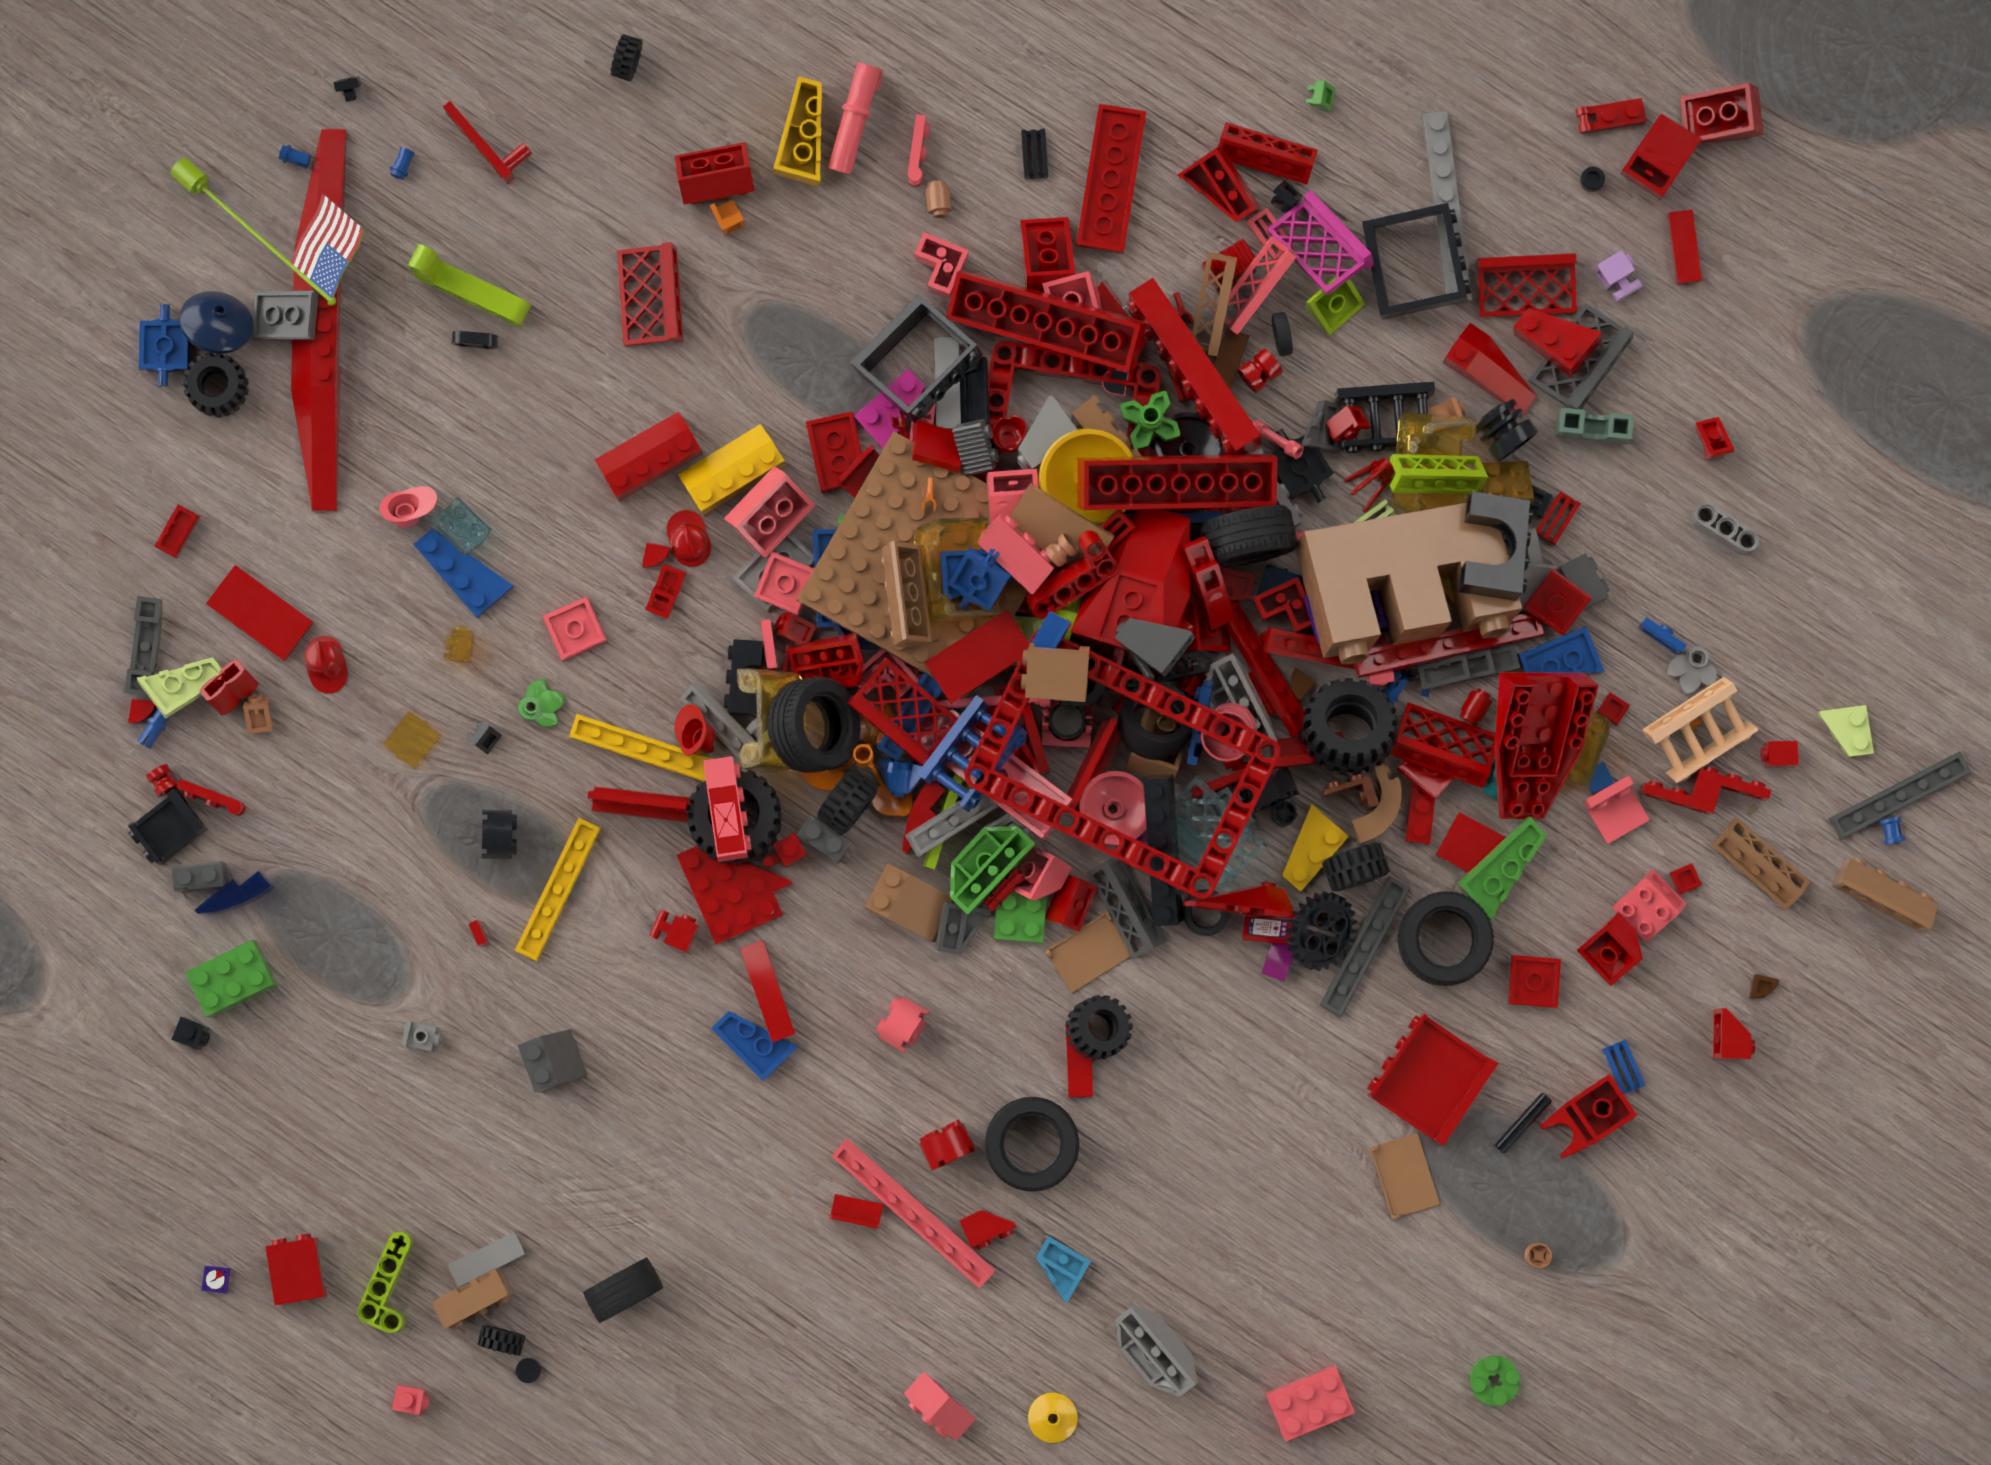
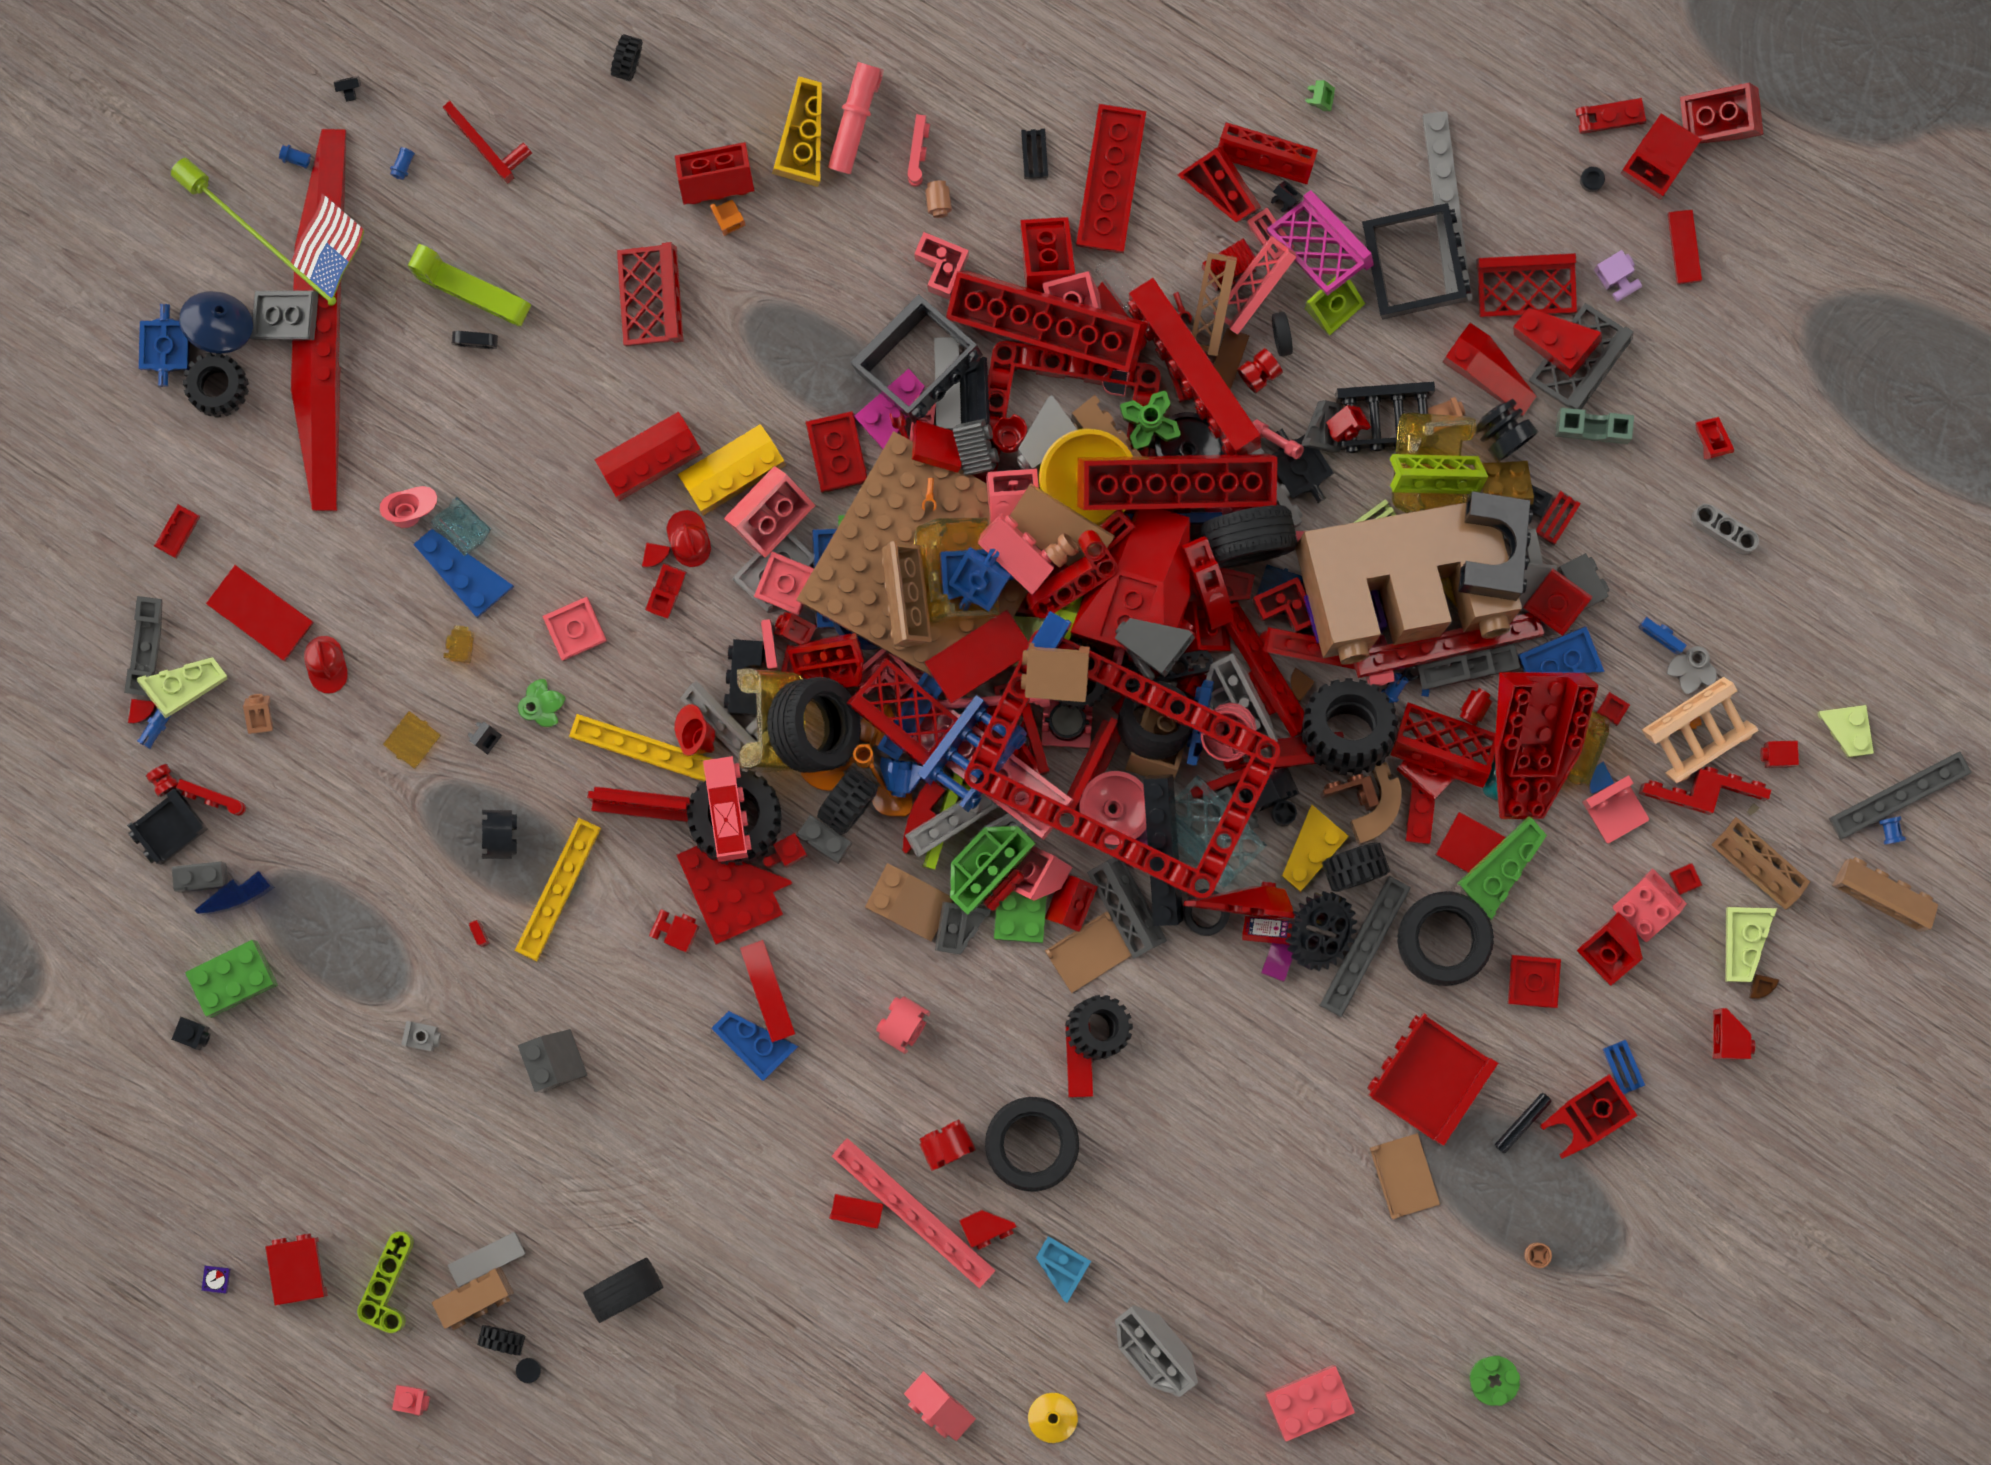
red brick [199,659,259,716] -> none
red panel [837,445,880,499] -> none
red plant [1344,457,1395,513] -> none
none -> yellowish green wing [1725,907,1777,982]

